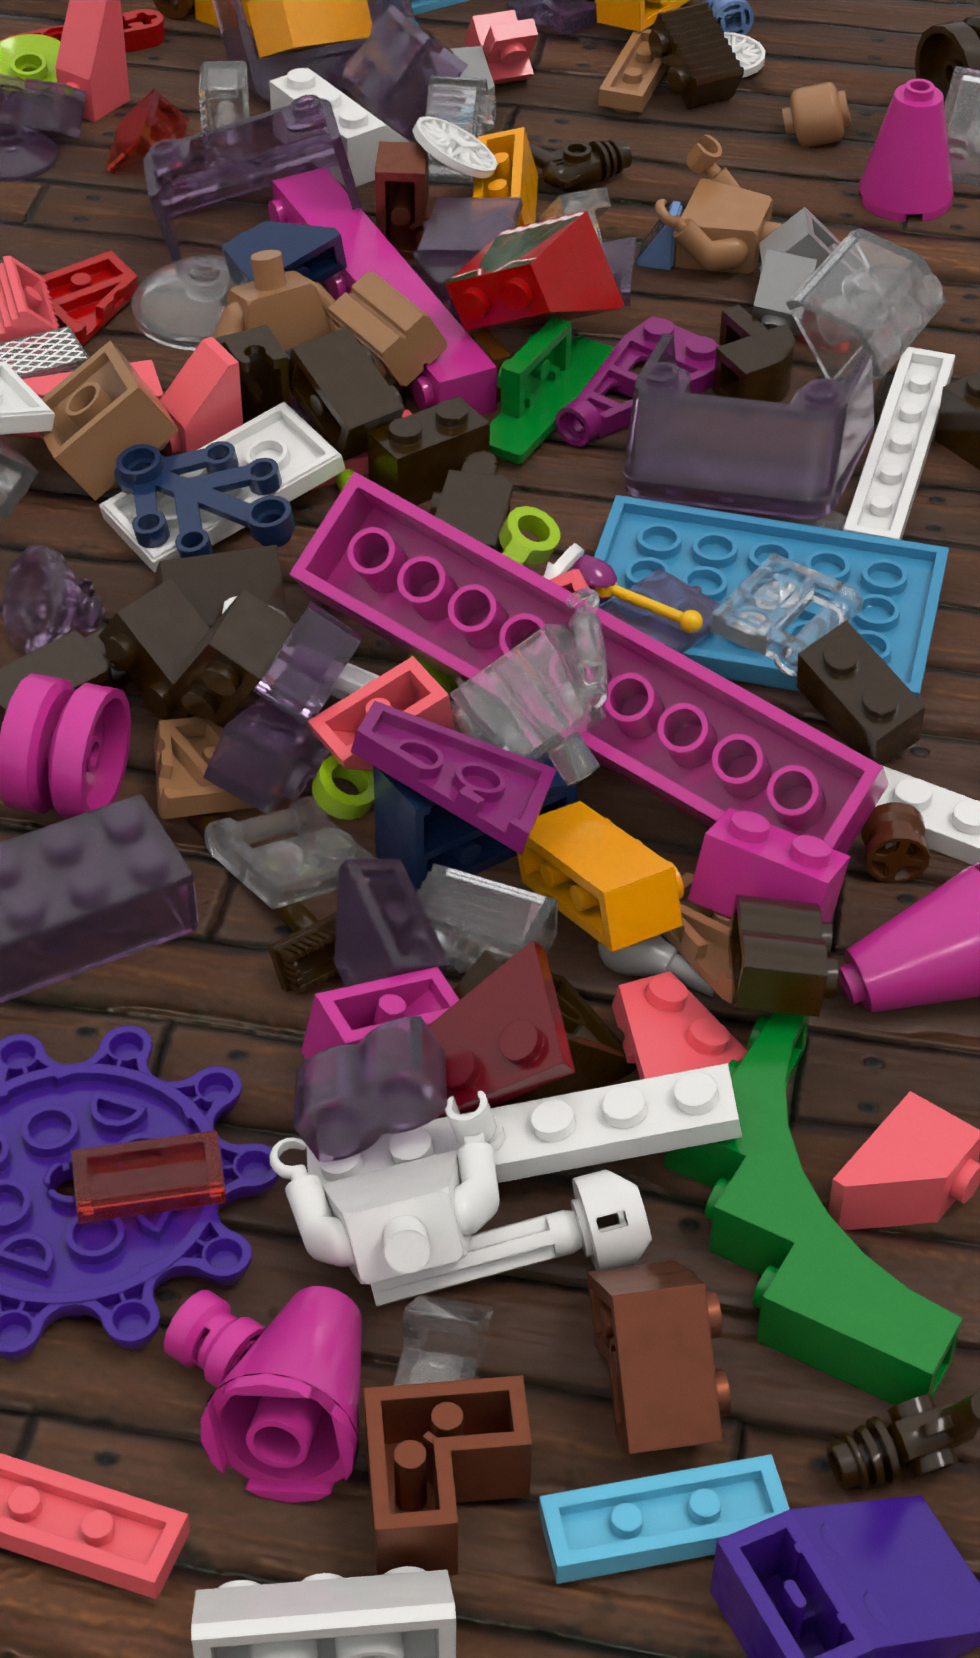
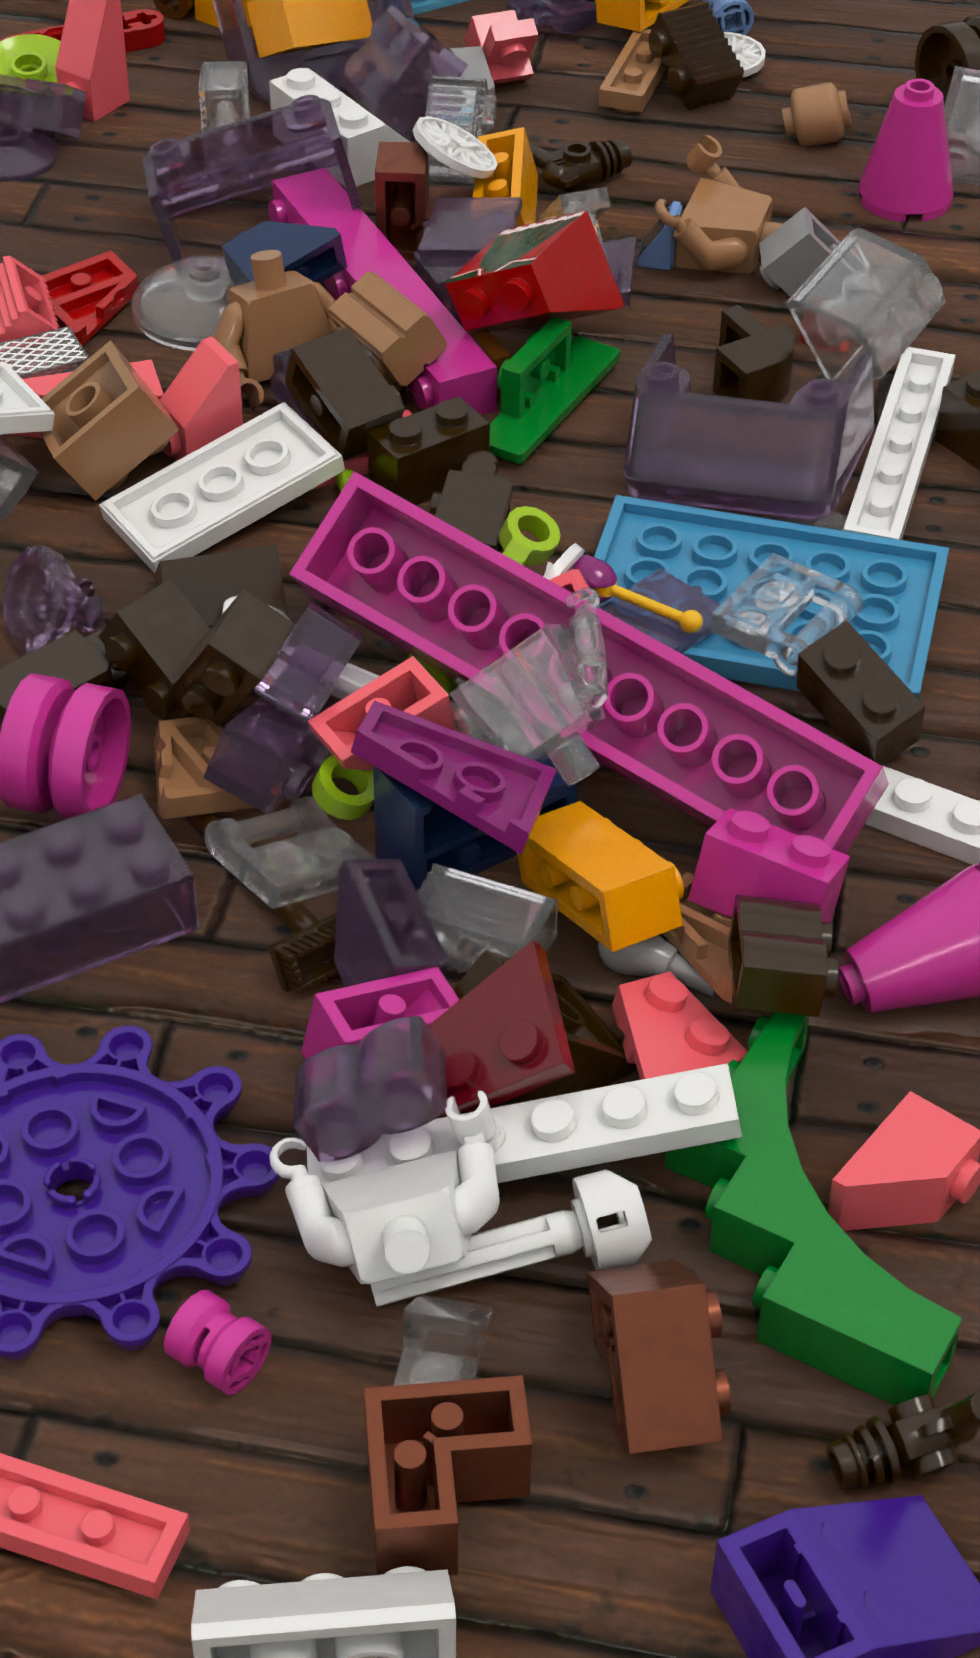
clear red tile [71,1130,226,1224] -> none
clear red panel [105,88,189,177] -> none
dark blue plant [114,441,295,558] -> none
dark pink cone [201,1286,362,1503] -> none
dark brown hinge [216,325,291,424] -> none
medium azure plate [539,1454,790,1584] -> none
magenta plate [555,316,722,447] -> none
light grey slope [751,249,817,336] -> none
reddish brown wheel [861,802,930,883] -> none

